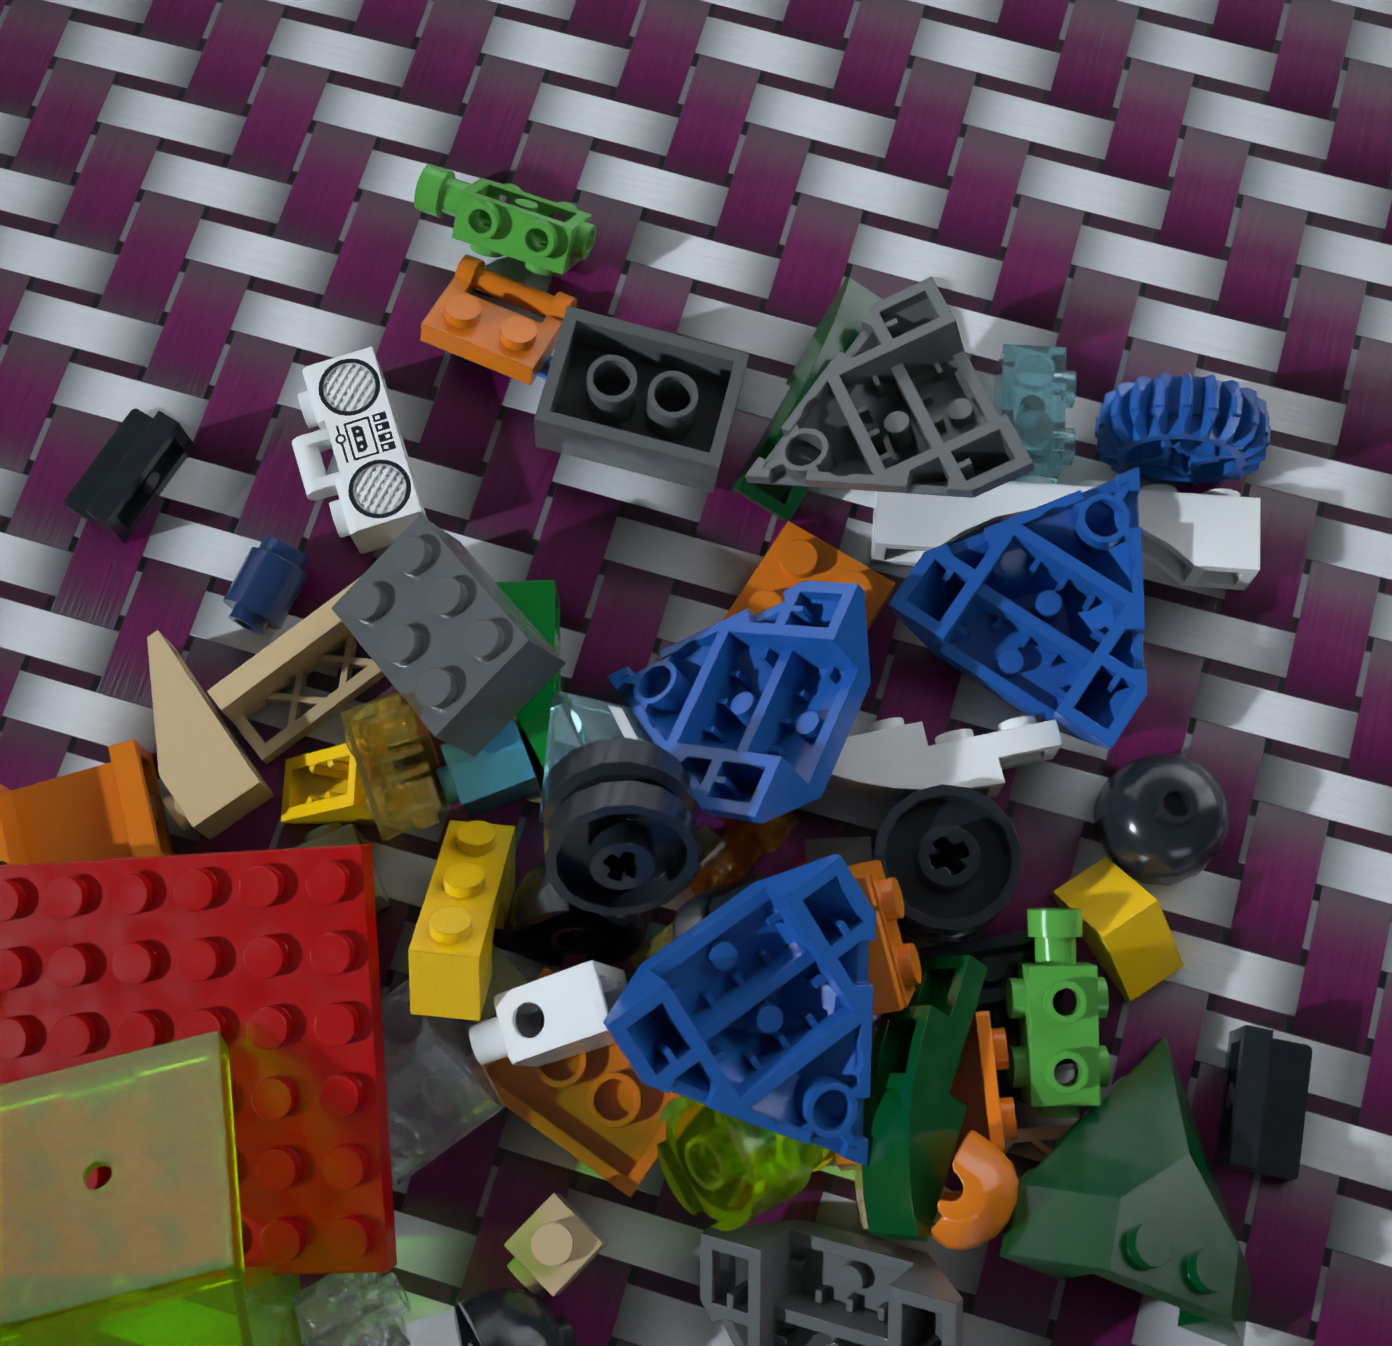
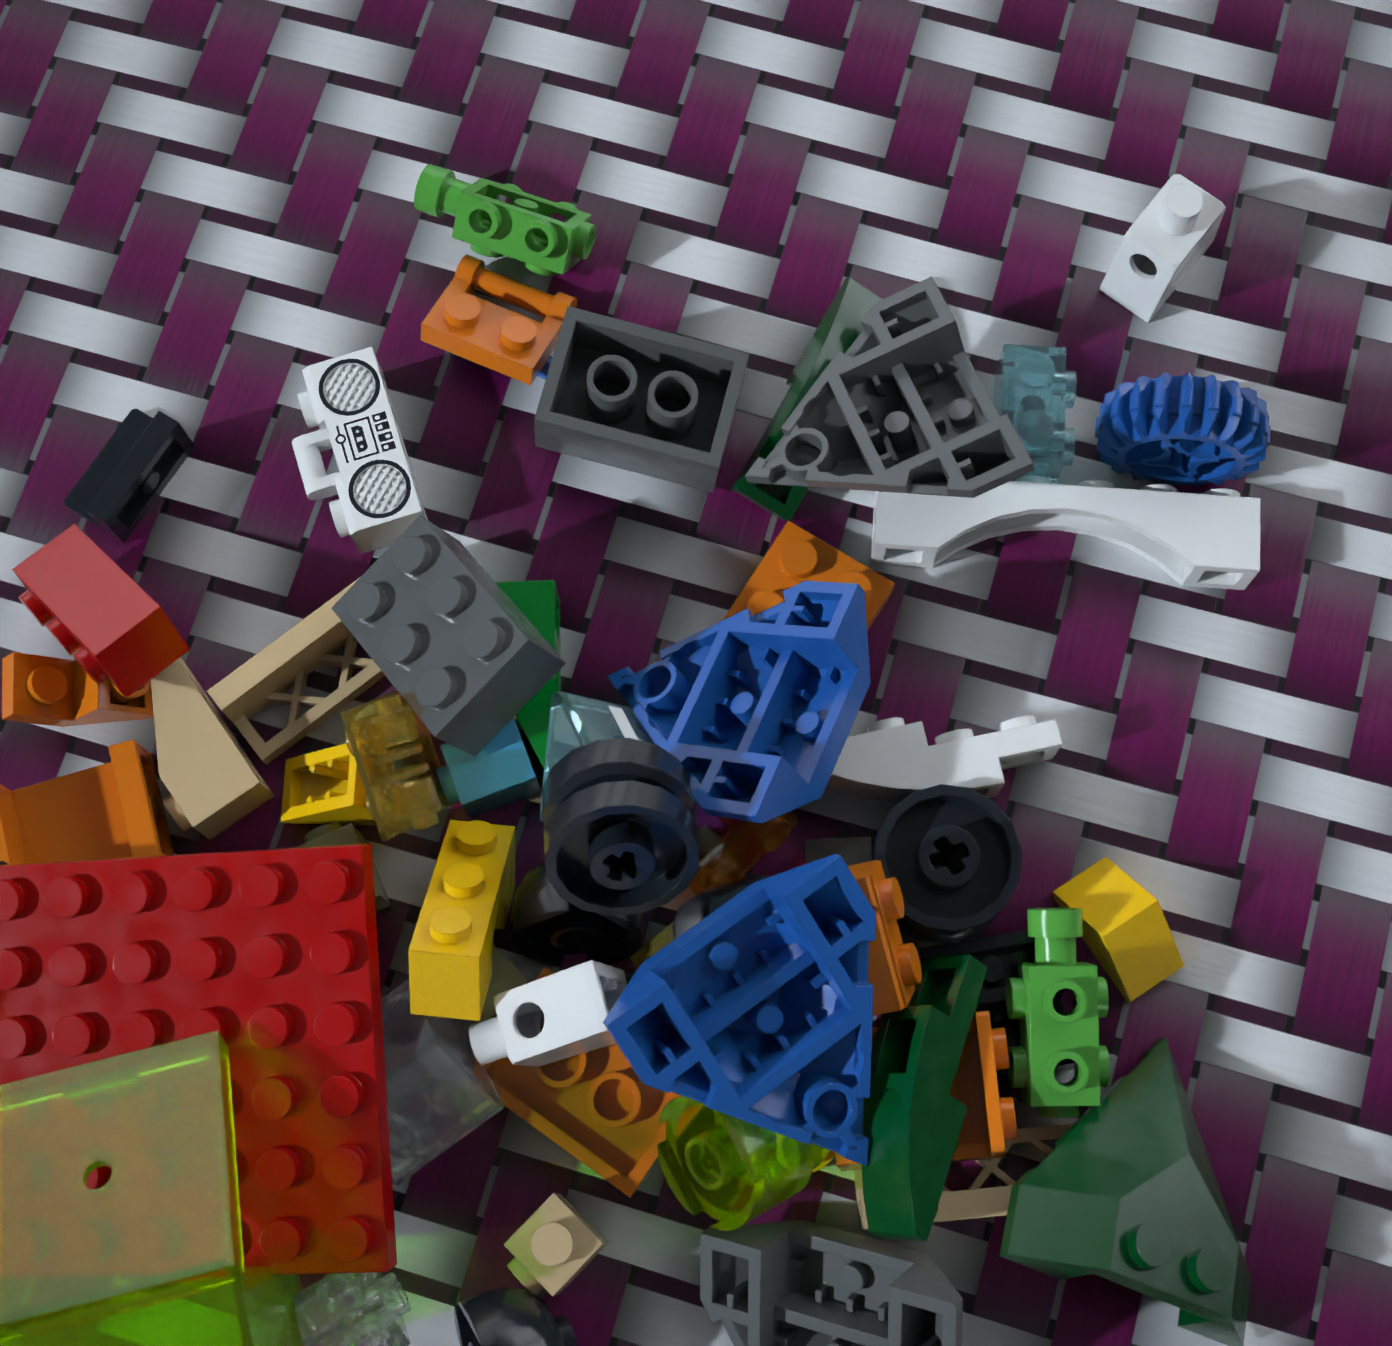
dark blue brick [223,537,309,635] -> none
blue wedge [888,466,1147,750] -> none
orange hair [929,1130,1019,1250] -> none
black cylinder [1094,753,1229,886] -> none
black panel [1213,1025,1312,1181] -> none
none -> orange slope [2,652,154,727]
none -> red brick [12,524,190,698]
none -> white torso [1099,174,1226,323]

